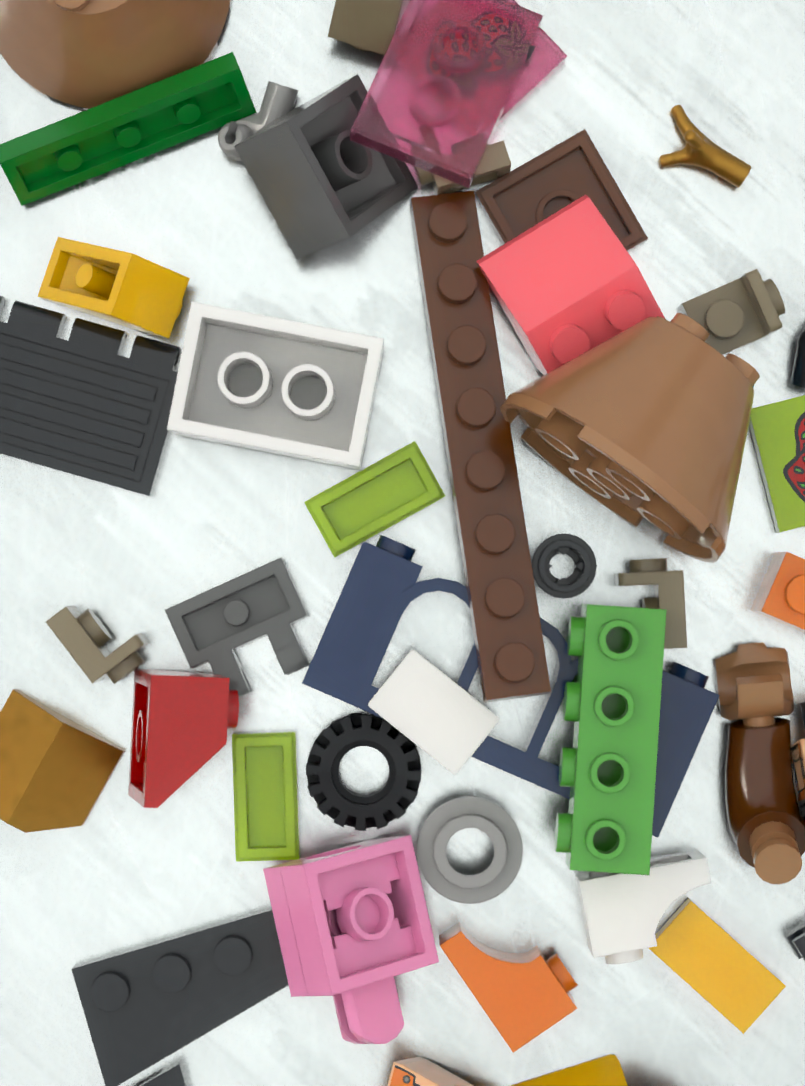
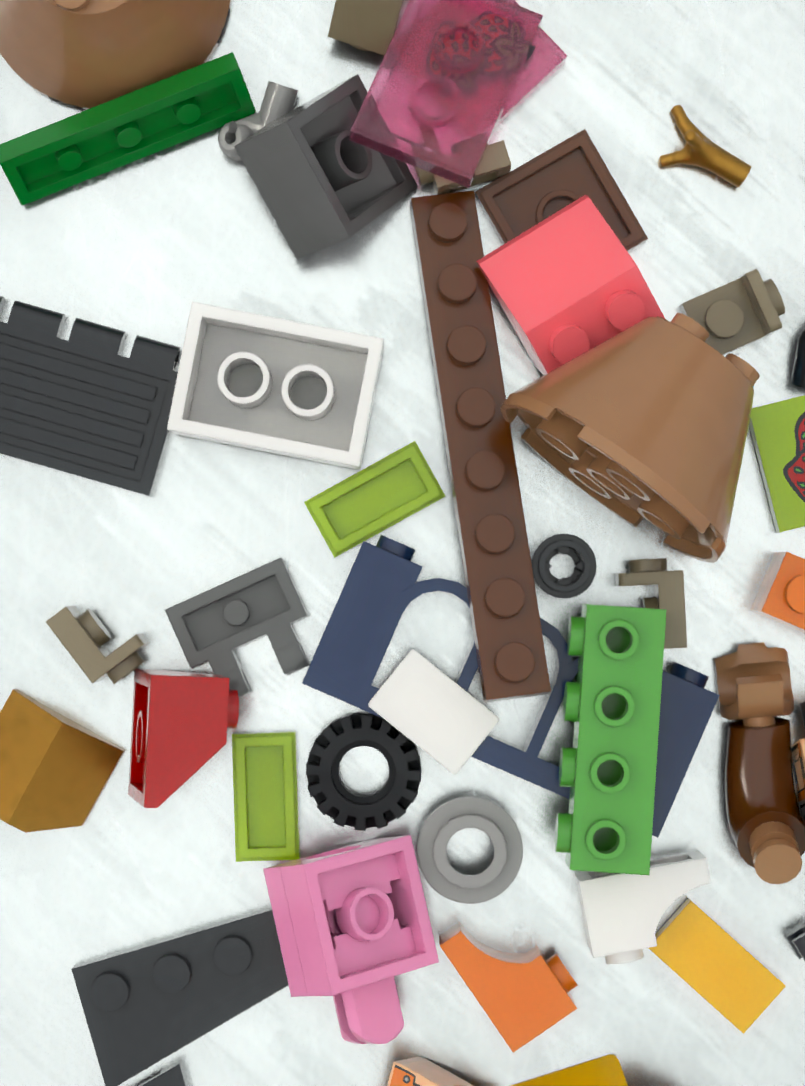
yellow slope [38,237,190,339] -> none

